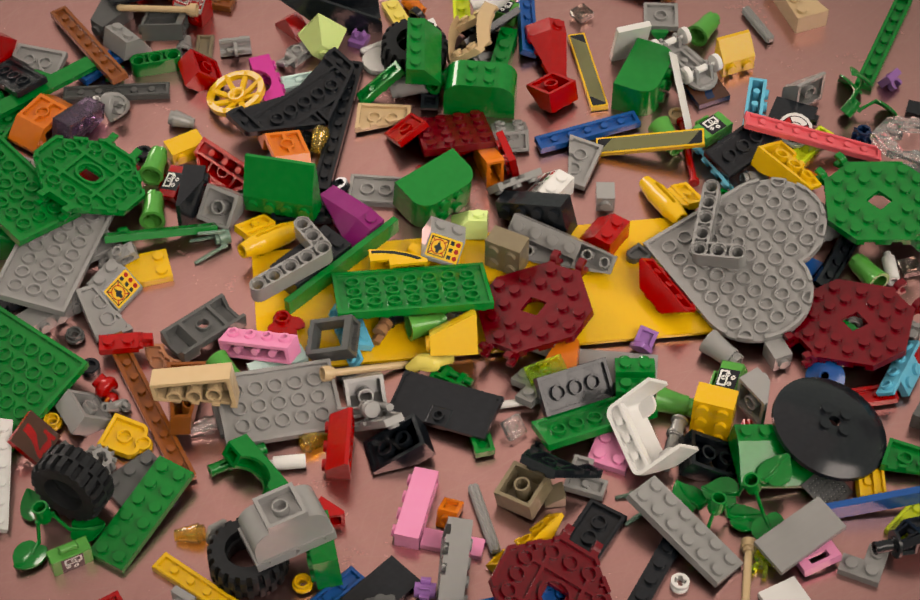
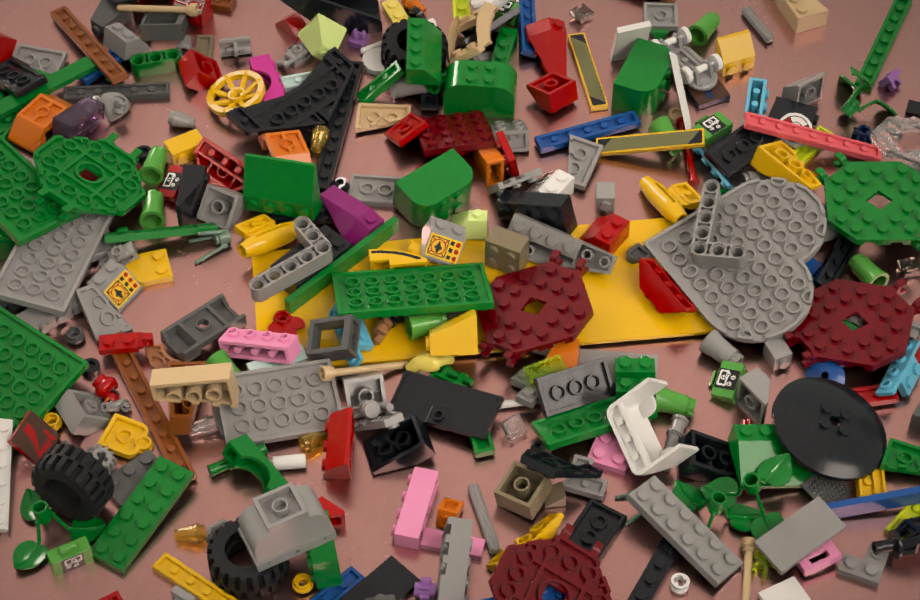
medium lavender tile [629,325,659,354] -> none
yellow brick [689,382,739,442] -> none
white cylinder [881,251,900,286] -> none

